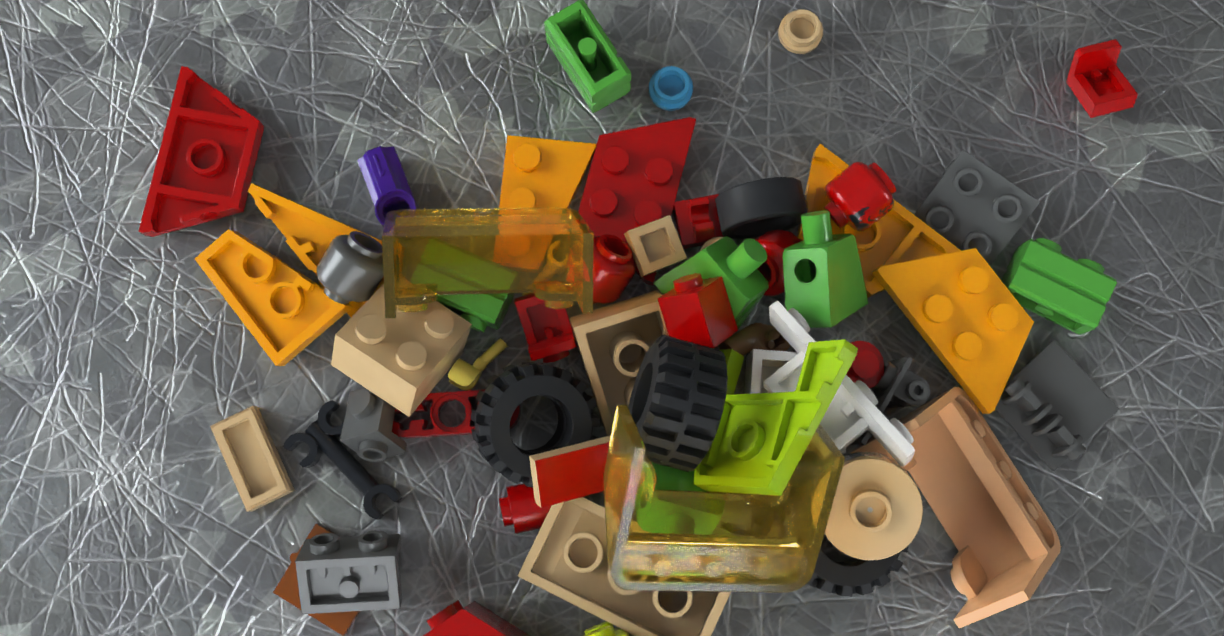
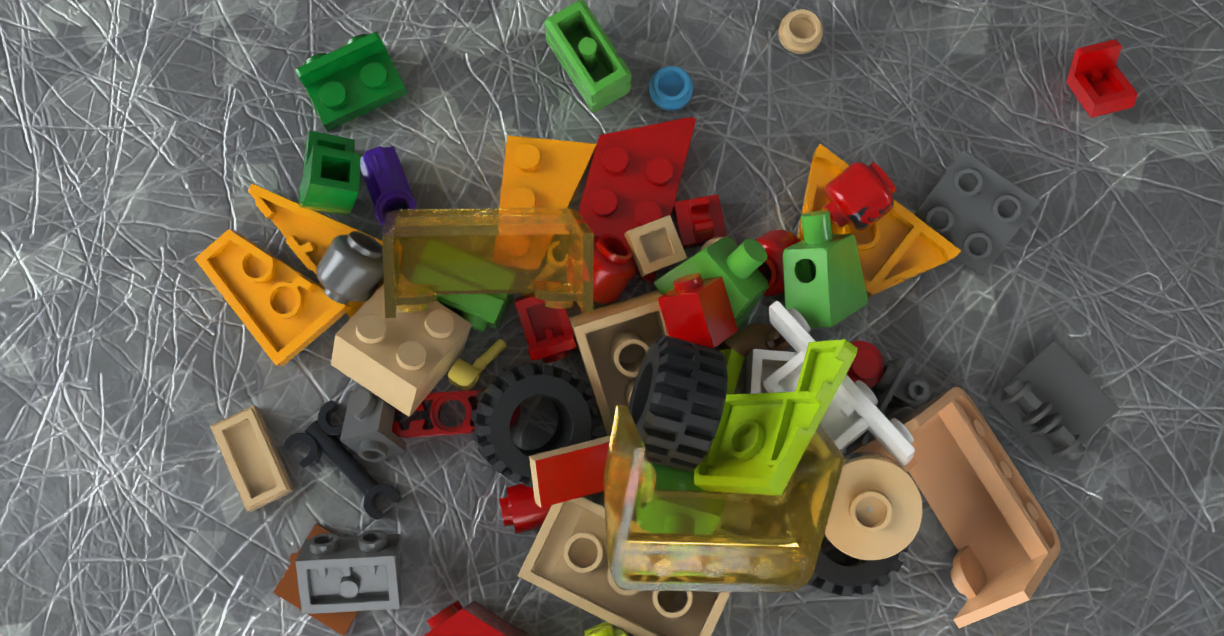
red wing [138,66,265,237] -> none
black tyre [715,177,807,239] -> none
light orange wing [872,248,1034,414] -> none
bright green brick [1001,238,1117,335] -> none
none -> green bracket [295,32,408,131]
none -> green brick [299,130,361,216]

